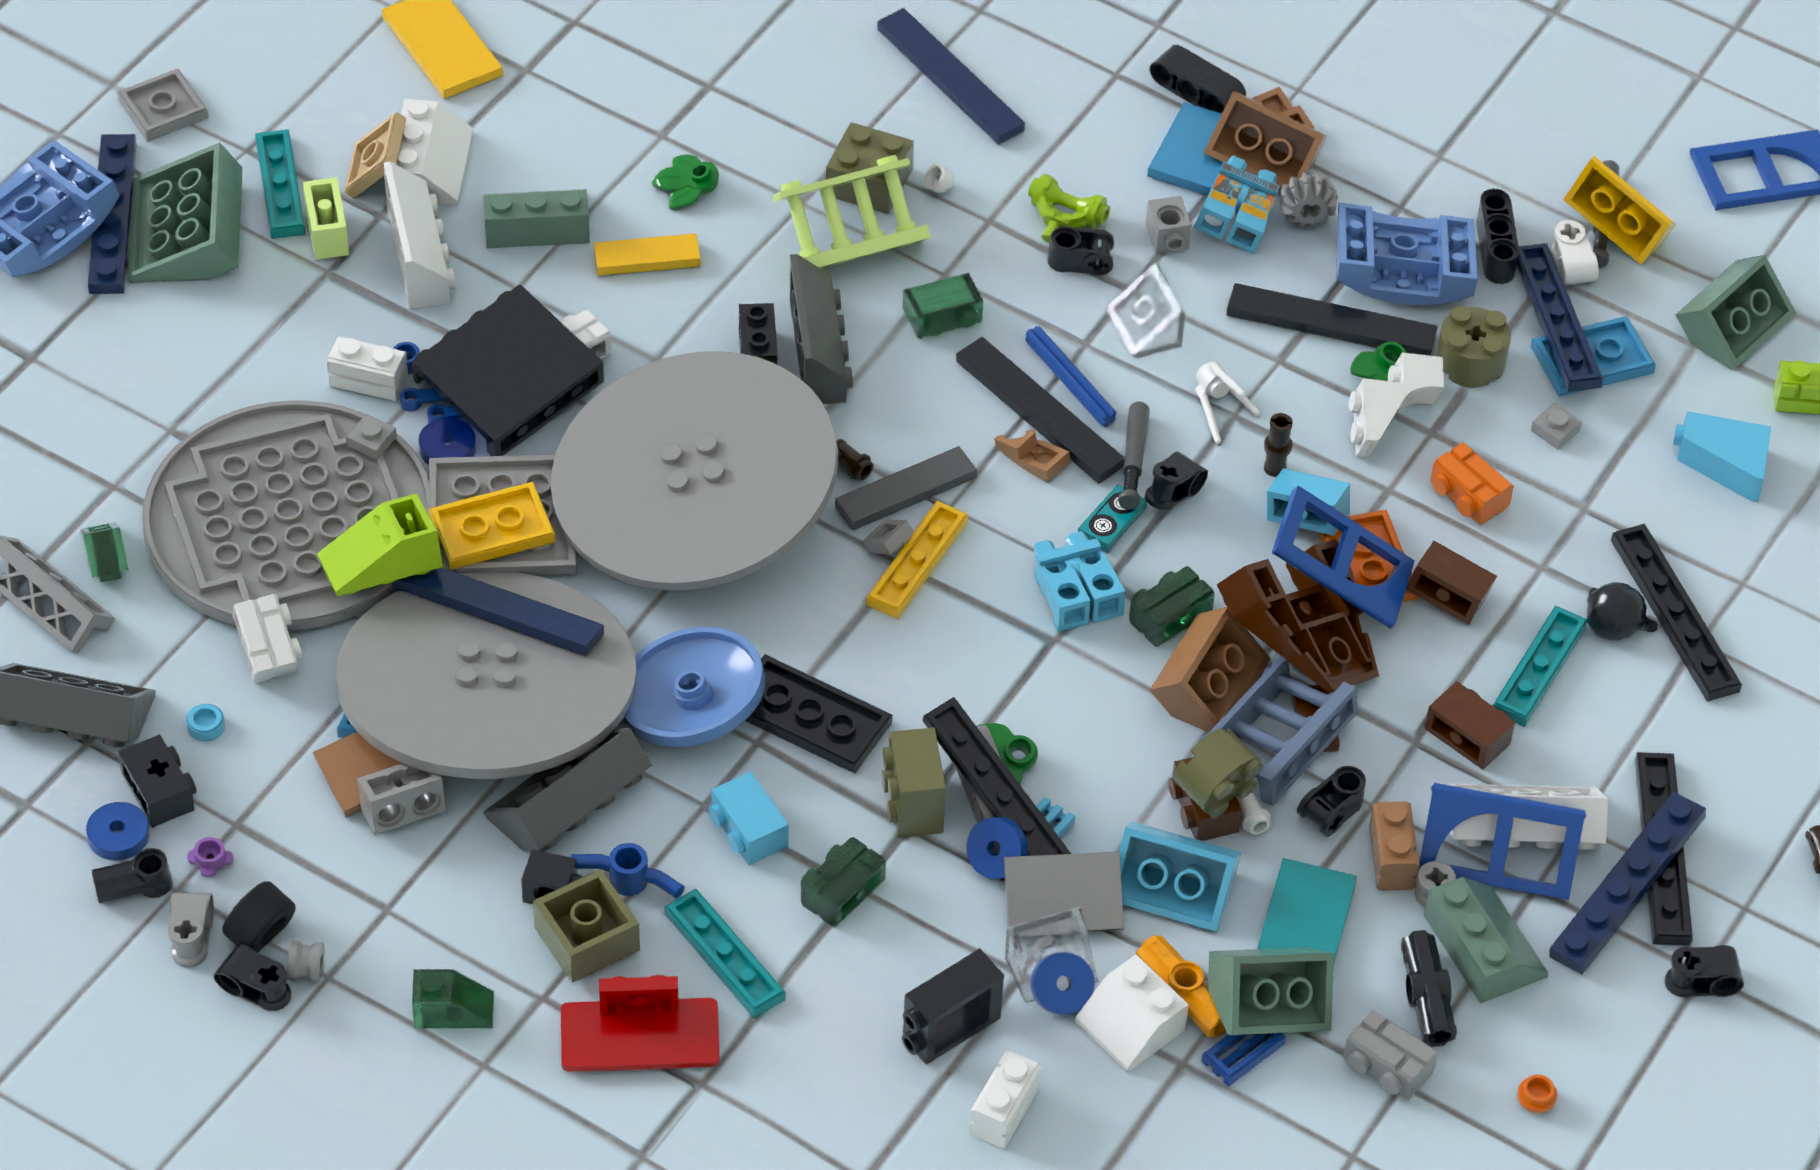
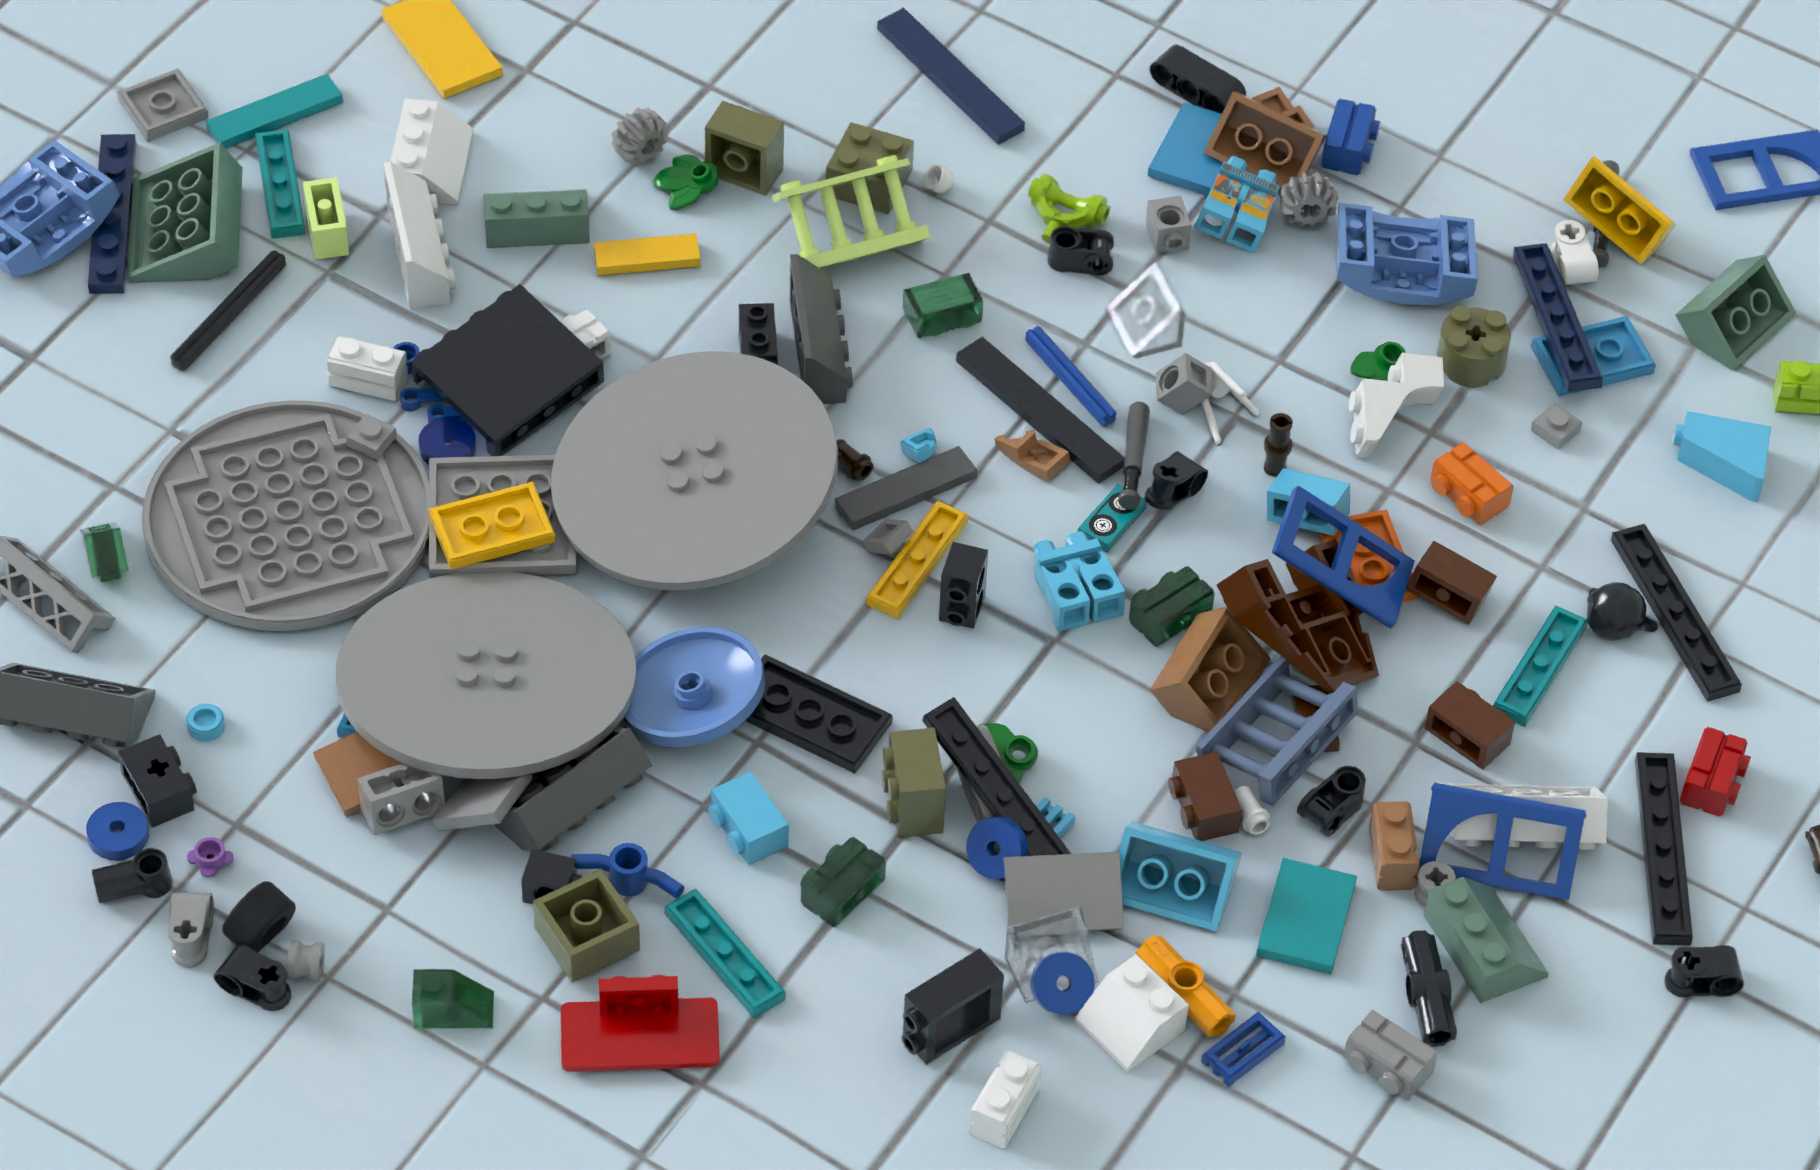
white brick [233,594,302,683] -> none
lime slope [317,493,443,596] -> none
tan tile [344,112,406,199] -> none
dark blue tile [392,567,604,656] -> none
olive brick [1173,728,1263,819] -> none
sand green slope [1208,947,1334,1035] -> none
black tile [1226,283,1438,356] -> none
black beam [1476,188,1519,284] -> none
orange plate [1517,1074,1557,1113] -> none
dark blue plate [1549,792,1706,974] -> none
none -> black axle [170,250,286,371]
none -> teal tile [206,74,343,148]
none -> light grey tile [433,774,533,831]
none -> light grey gear [611,107,670,166]
none -> olive brick [705,101,784,196]
none -> medium azure tile [900,428,937,463]
none -> black brick [939,542,988,629]
none -> light grey brick [1156,353,1212,415]
none -> blue brick [1321,99,1381,175]
none -> red brick [1680,727,1751,817]

